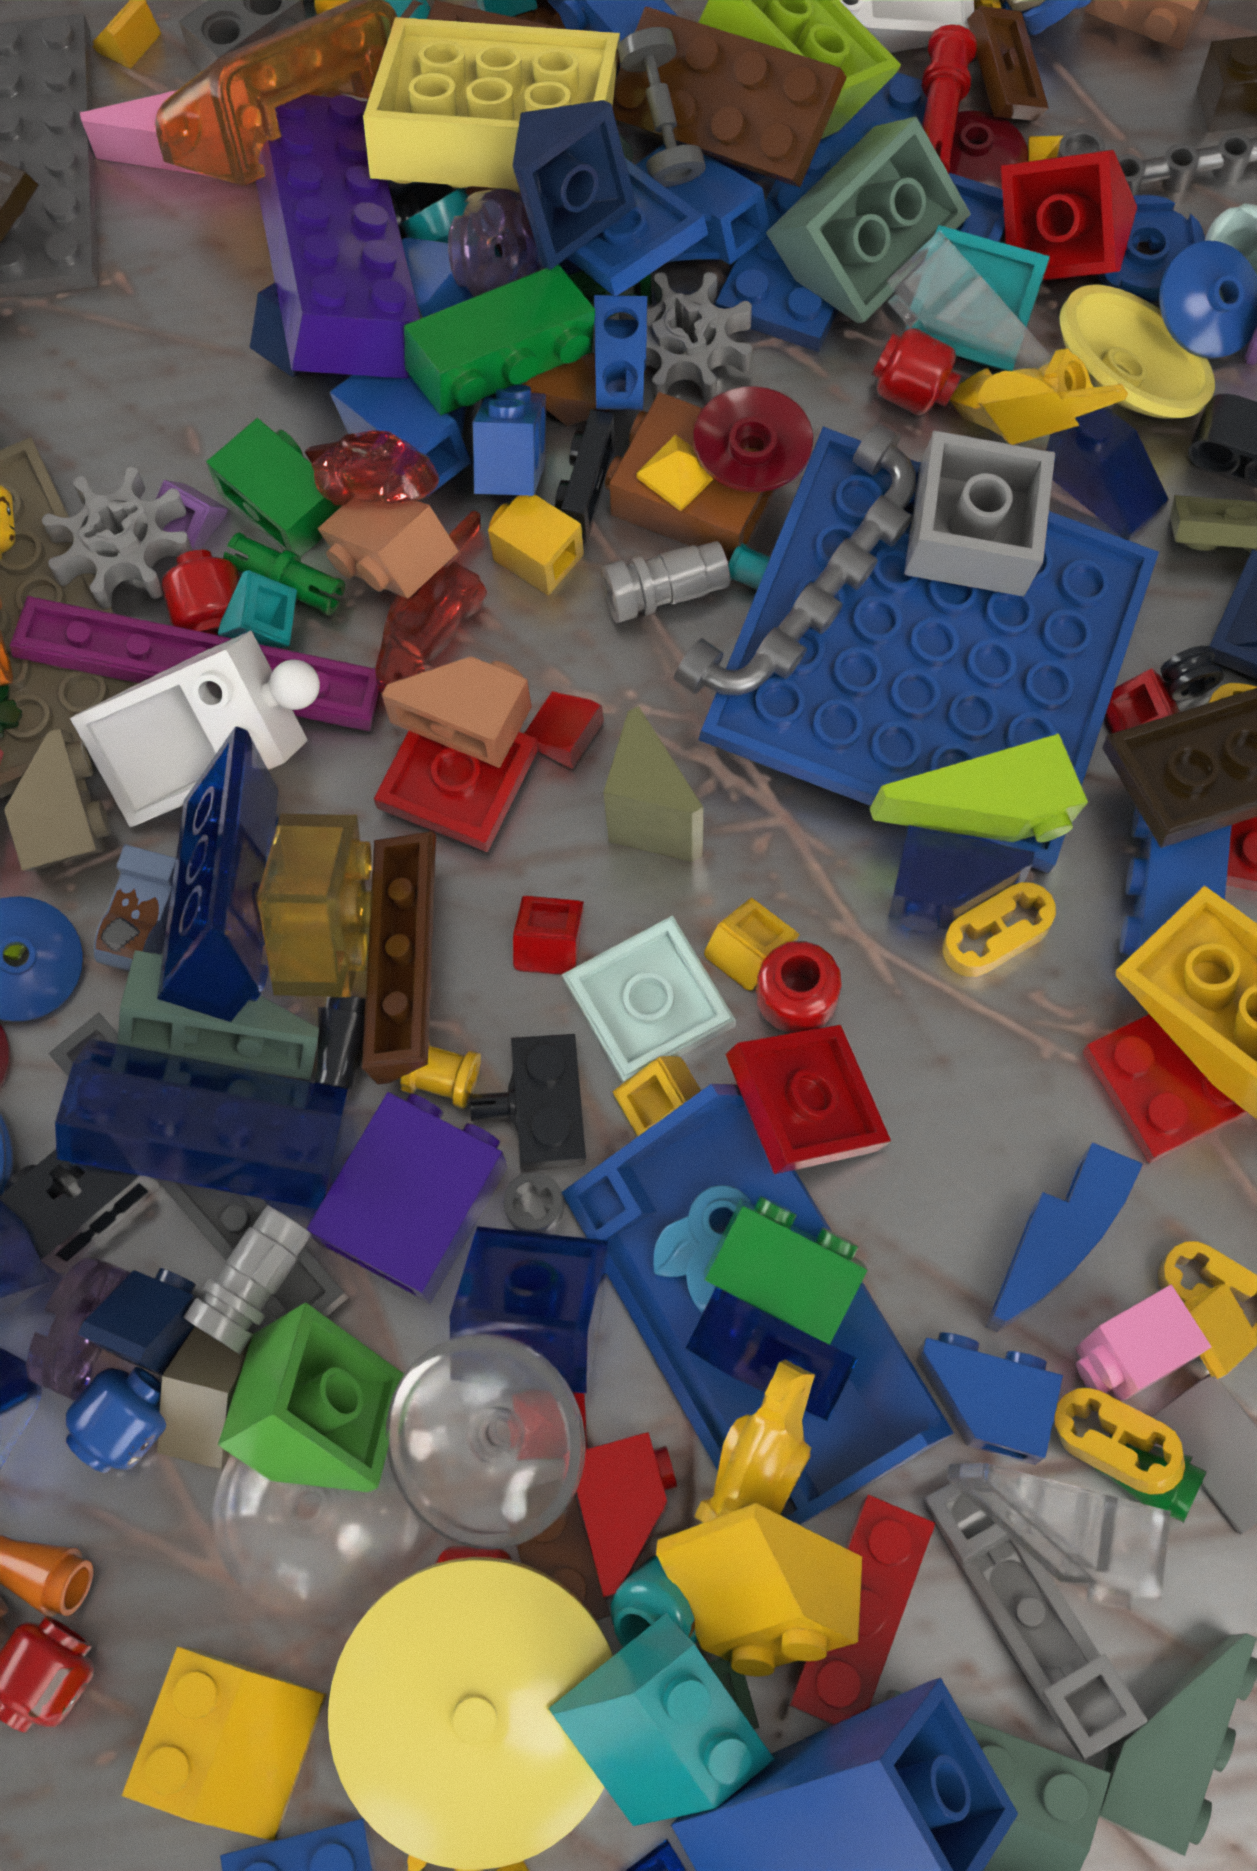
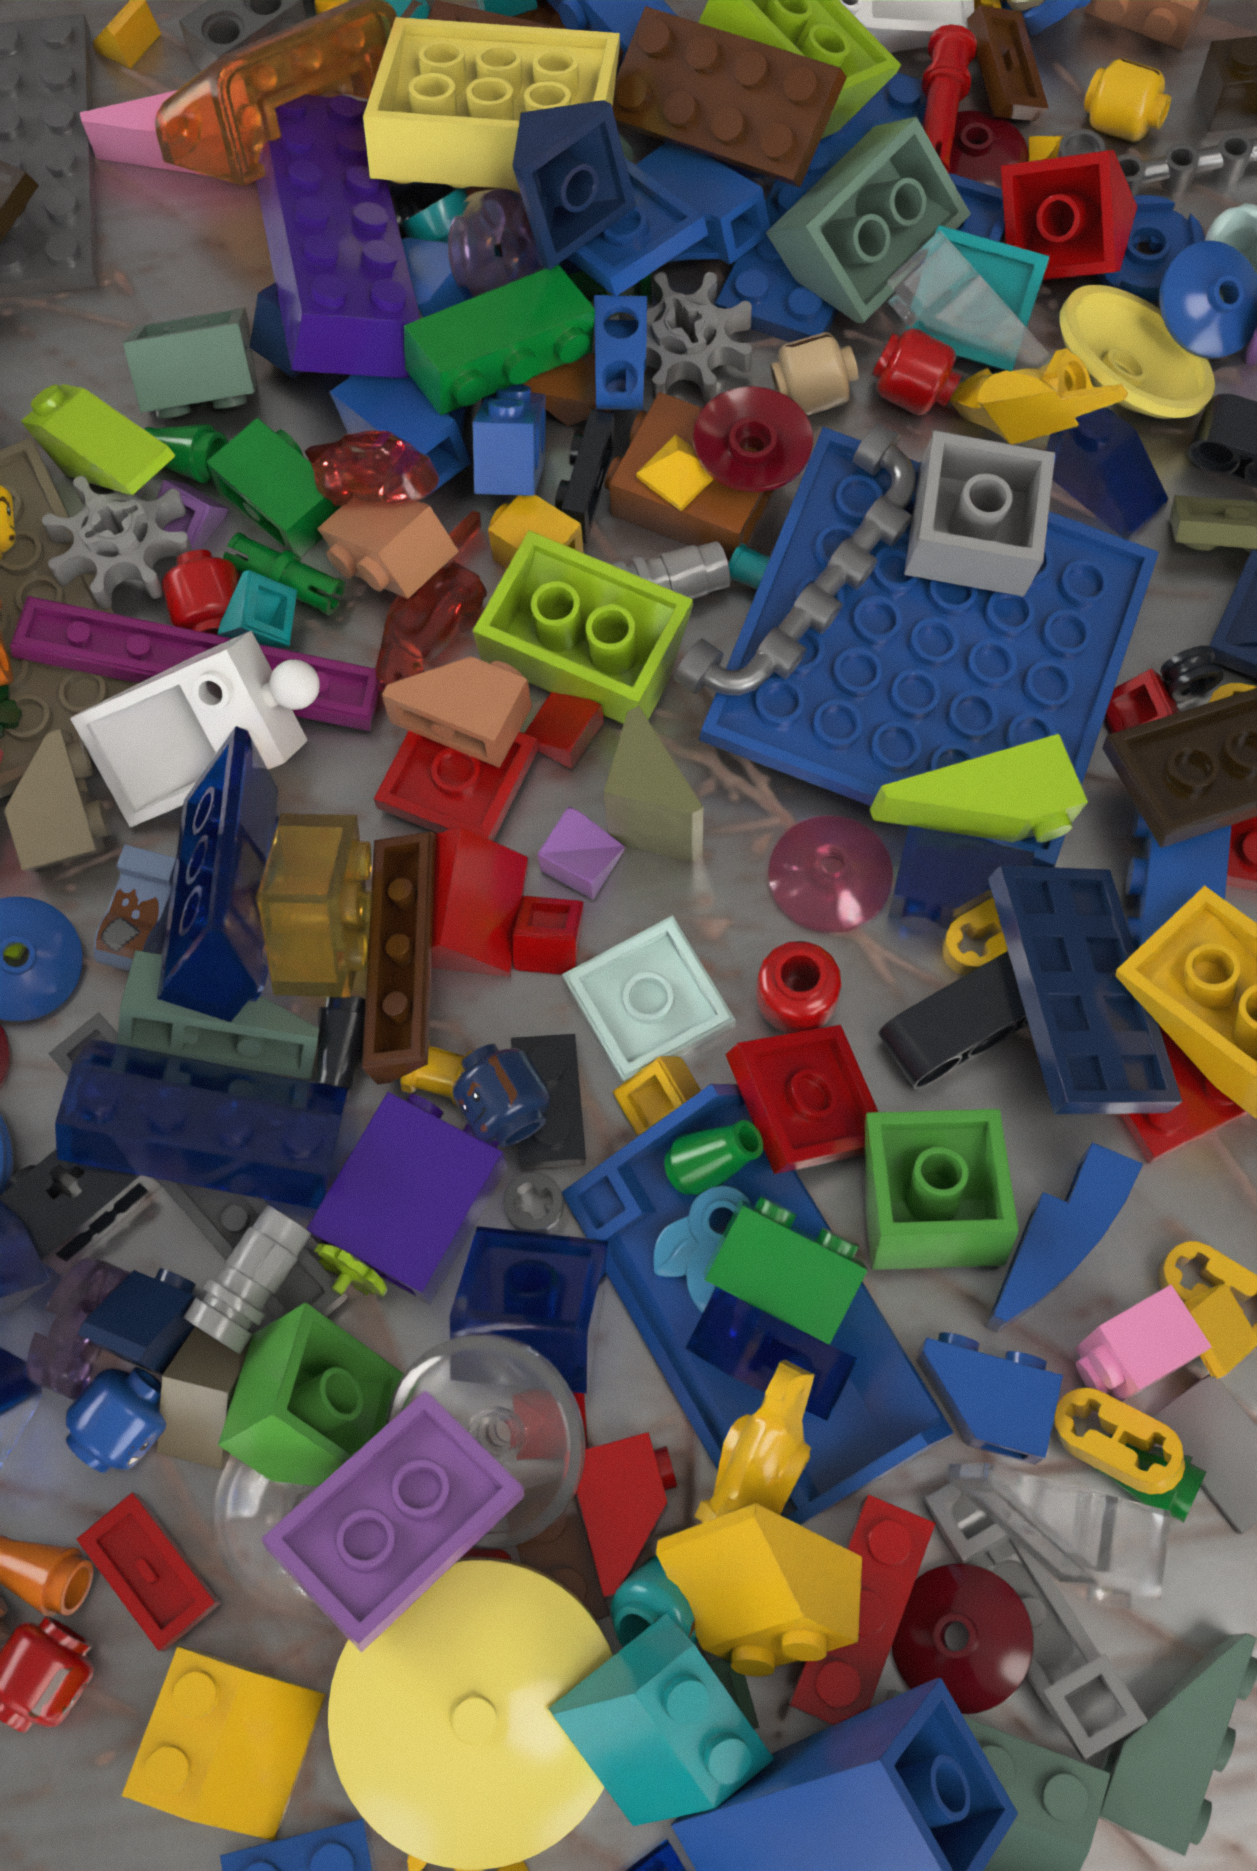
dark grey wheel [617,27,706,187] -> none
yellow slope [704,897,800,991] -> none
none -> lime slope [21,384,175,496]
none -> red plate [76,1492,221,1652]
none -> sand green slope [123,307,257,418]
none -> green cone [144,424,228,483]
none -> medium lavender plate [261,1390,524,1653]
none -> lime plant [314,1244,387,1298]
none -> red slope [431,826,529,977]
none -> dark blue head [453,1044,551,1147]
none -> lime slope [473,530,693,724]
none -> medium lavender slope [537,806,625,900]
none -> green cone [664,1120,763,1196]
none -> clear pink dish [768,816,893,934]
none -> tan head [770,332,859,416]
none -> bright green slope [865,1109,1019,1270]
none -> black beam [878,951,1029,1089]
none -> dark red dish [892,1564,1034,1714]
none -> dark blue plate [988,865,1182,1114]
none -> yellow head [1084,58,1172,143]

